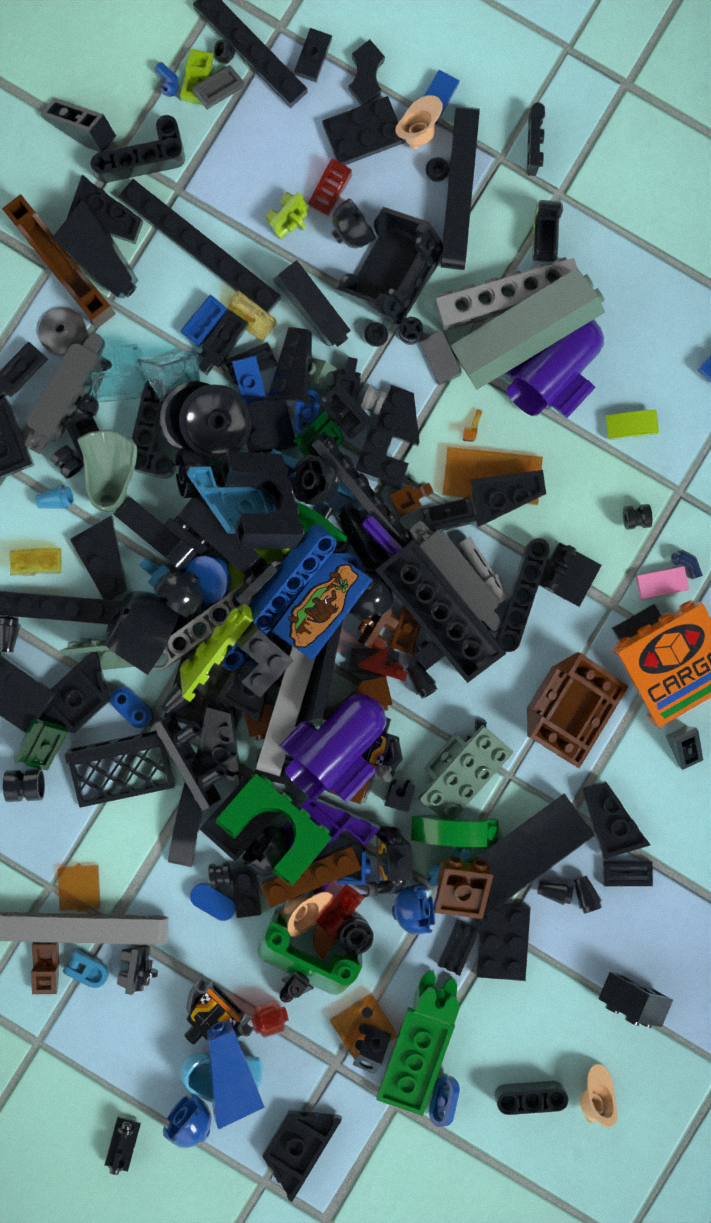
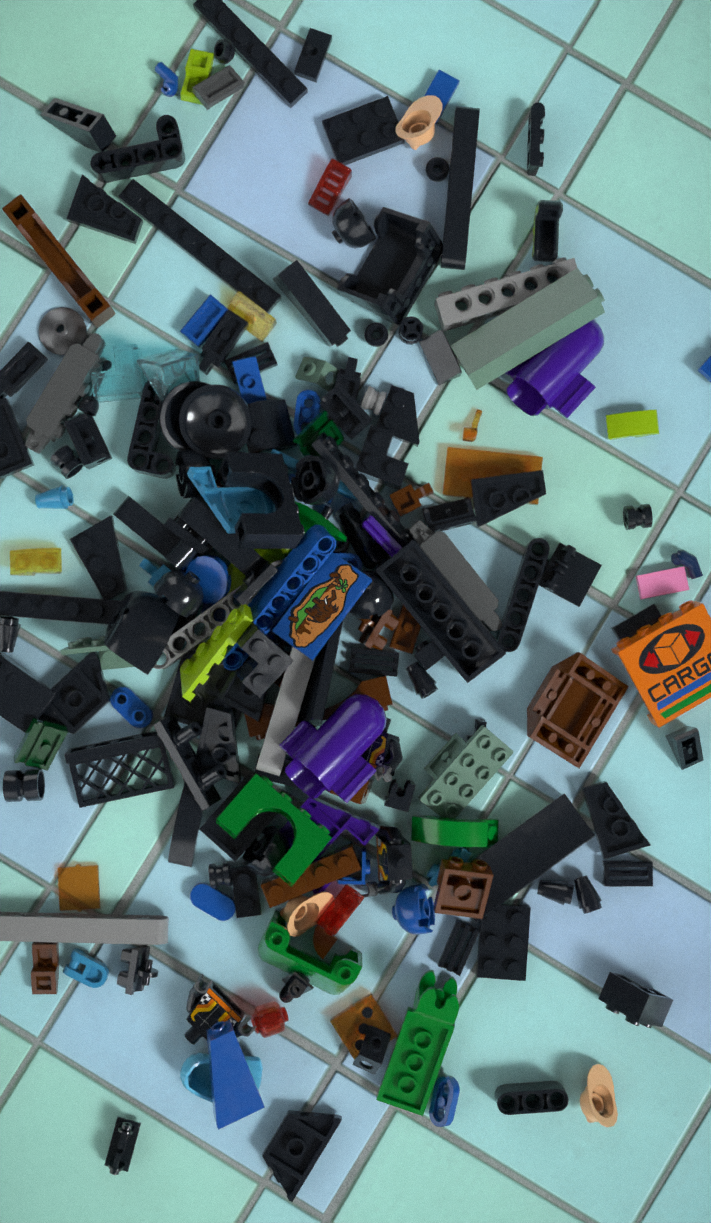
black slope [52,200,139,299] -> none
sand green hair [78,430,137,512] -> none
black cone [161,682,197,715] -> none
blue cylinder [163,1094,212,1148] -> none
lime hips [265,192,309,240] -> none
black wing [269,327,312,403] -> none
black wheel [337,915,374,955] -> none
black tile [348,39,385,106] -> none
clear red slope [358,646,408,681] -> none
light grey pin [458,536,510,604] -> none

